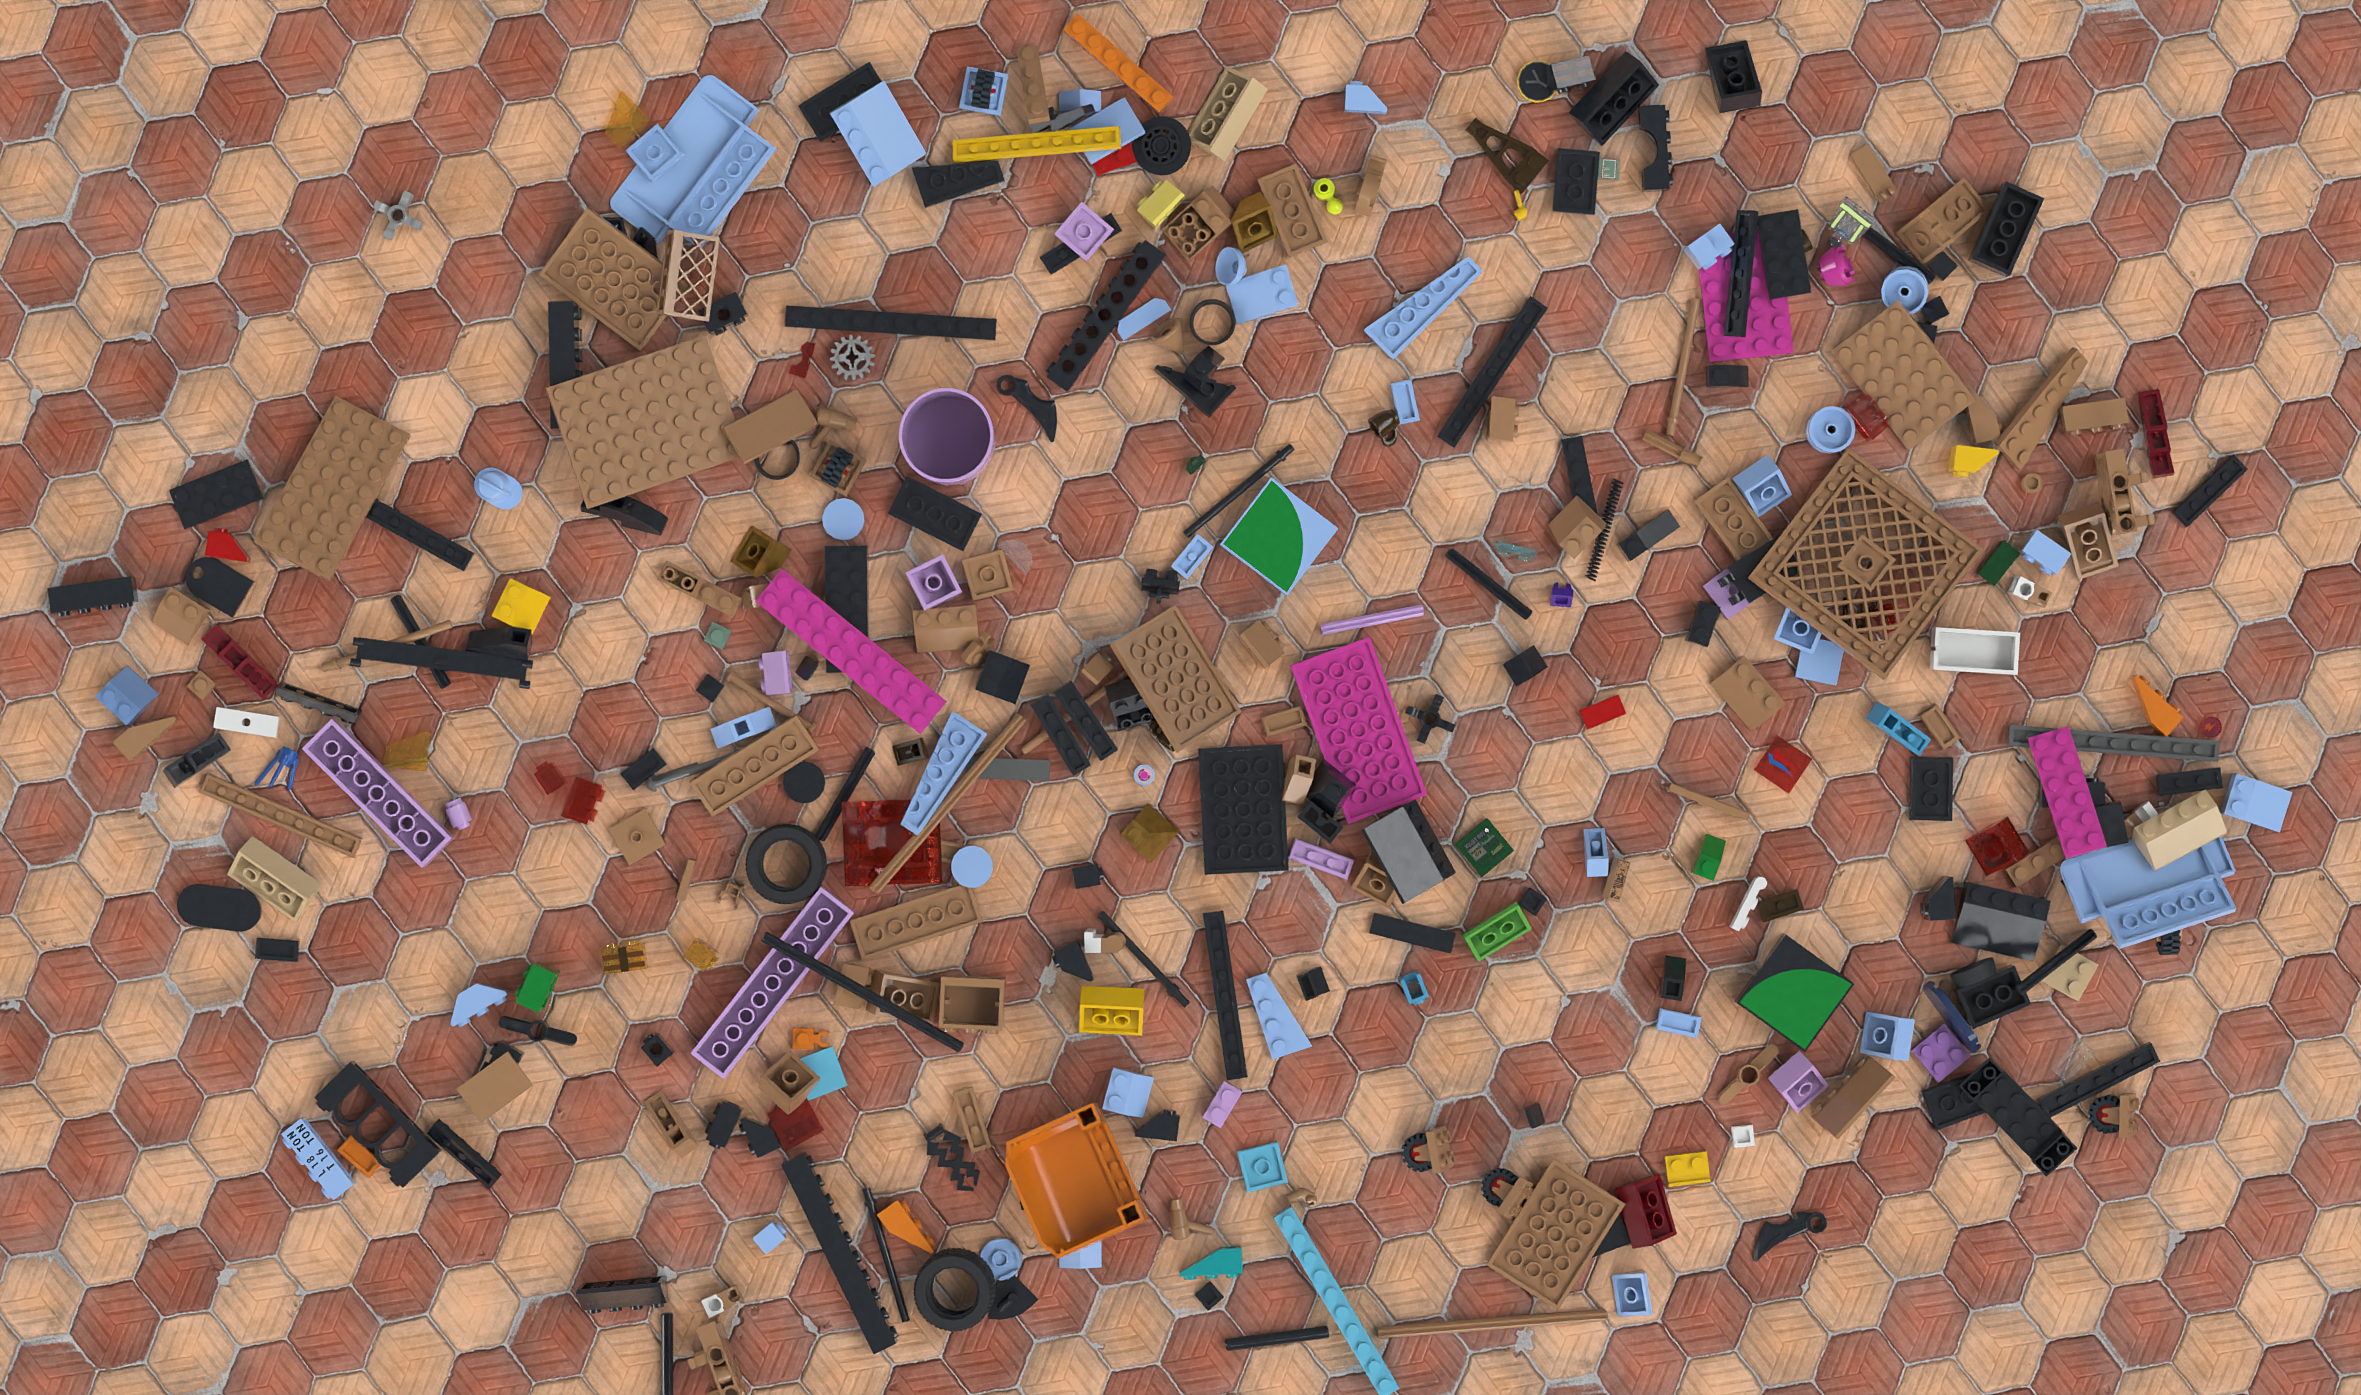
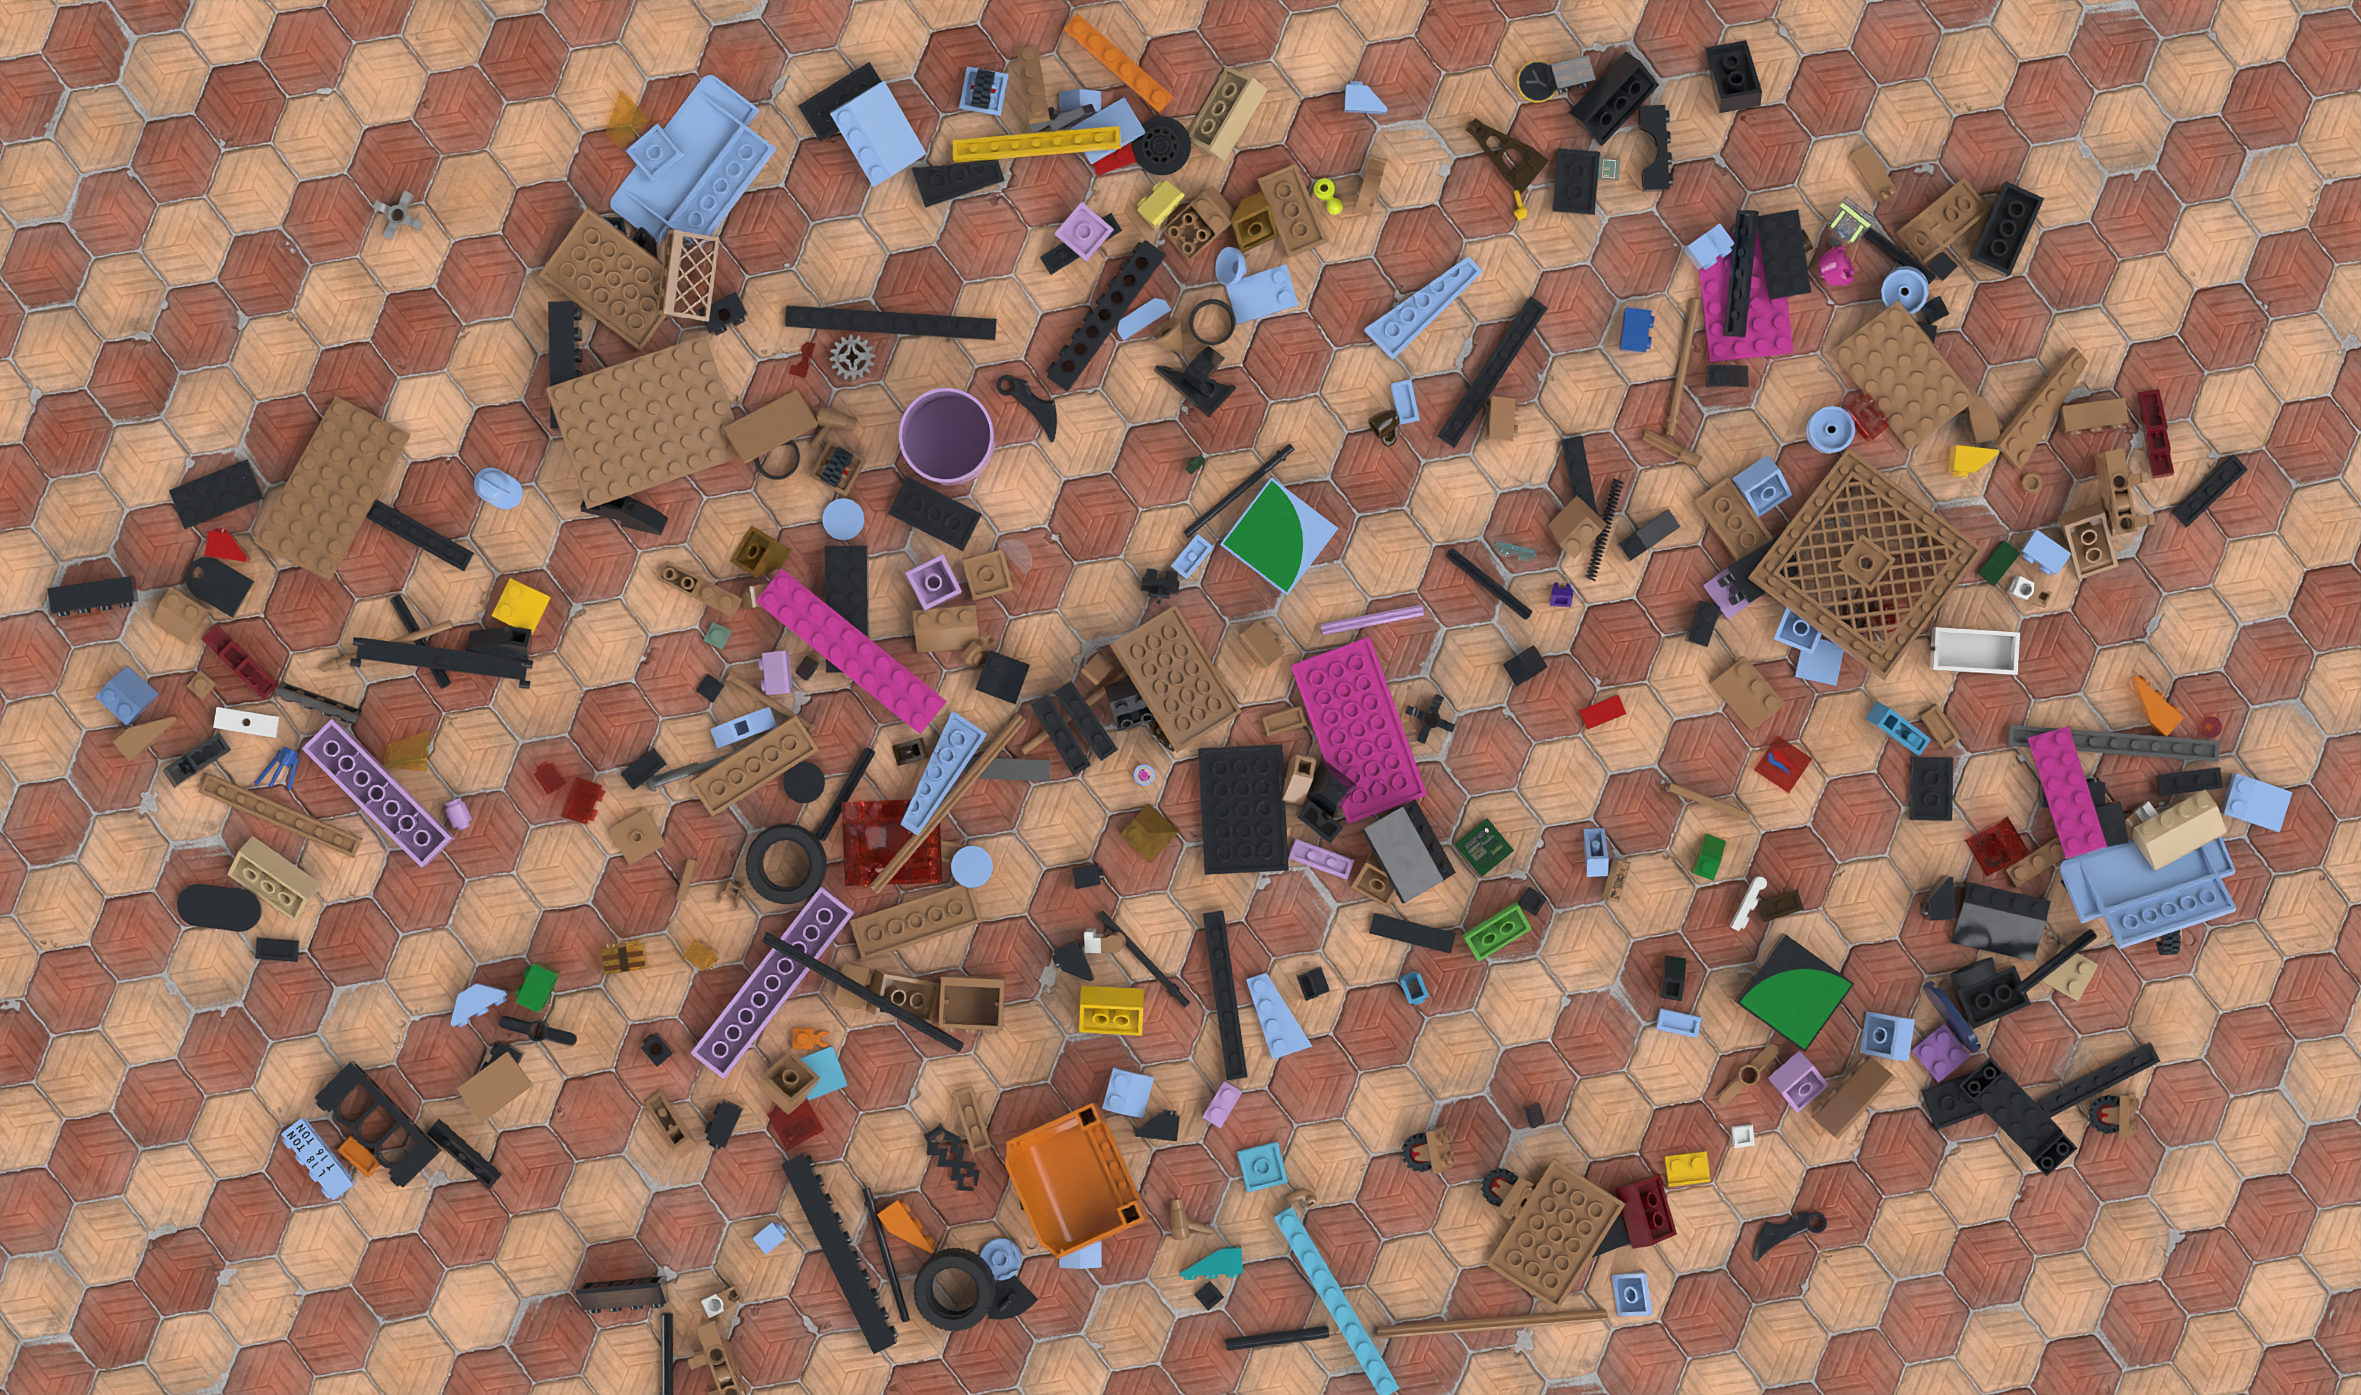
black slope [739,1117,782,1158] -> none
none -> blue brick [1619,307,1654,354]

